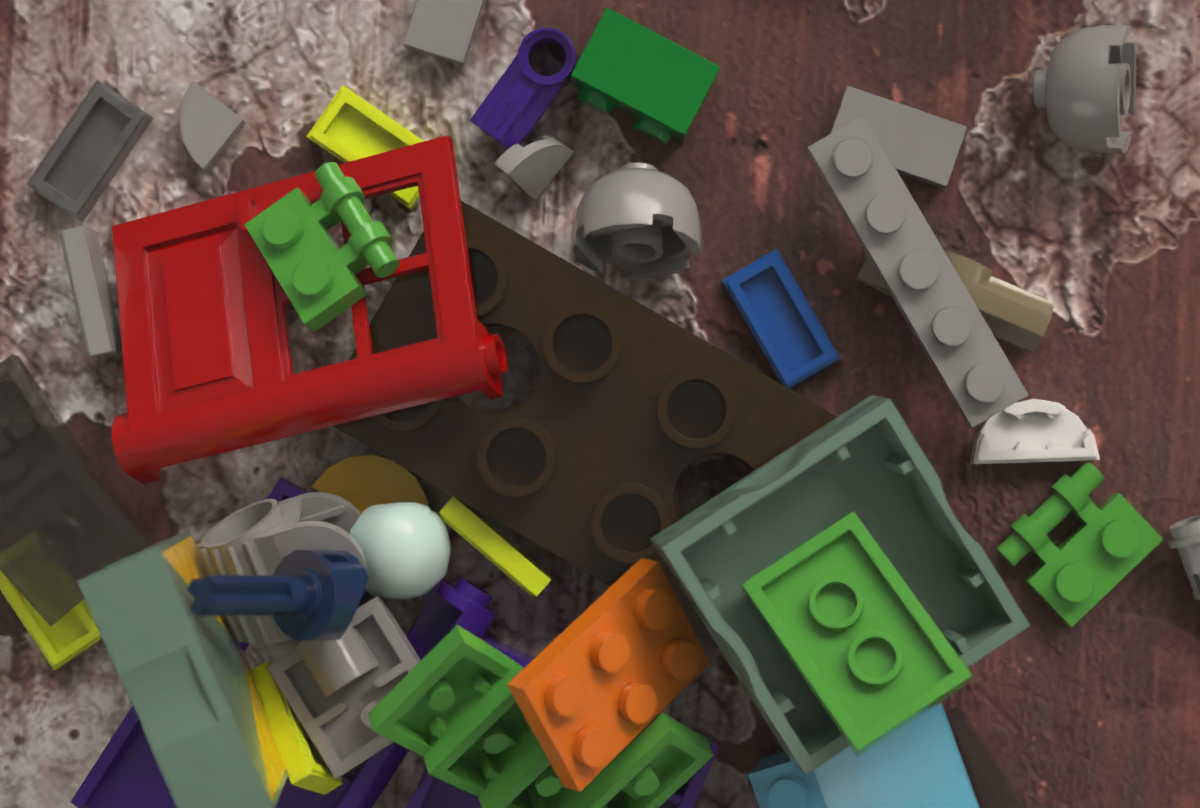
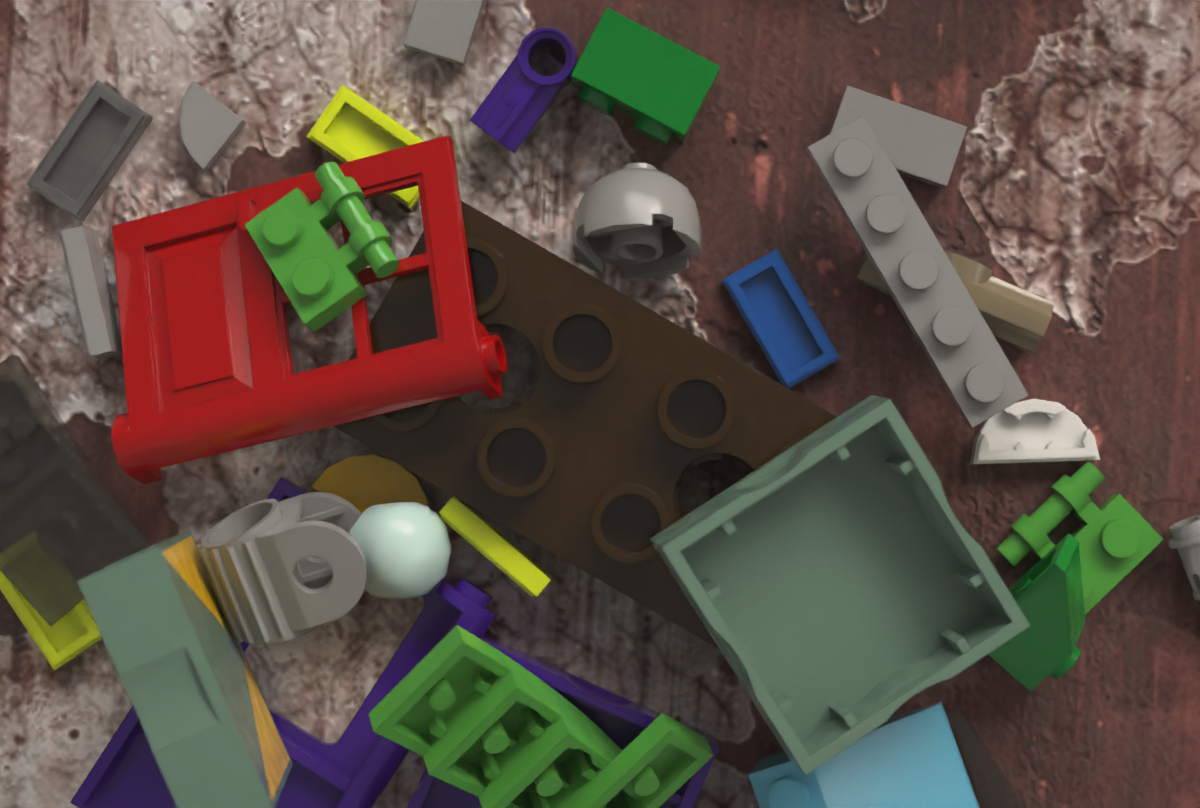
dark blue piece [188,550,368,641] -> none
neon yellow tile [250,661,343,795] -> none
light grey plate [267,596,421,779] -> none
light grey tile [494,135,574,201] -> none
orange plate [507,558,710,792] -> none
bright green plate [742,511,972,757] -> none
light grey cylinder [1034,25,1136,153] -> none
none -> green slope [988,533,1086,691]

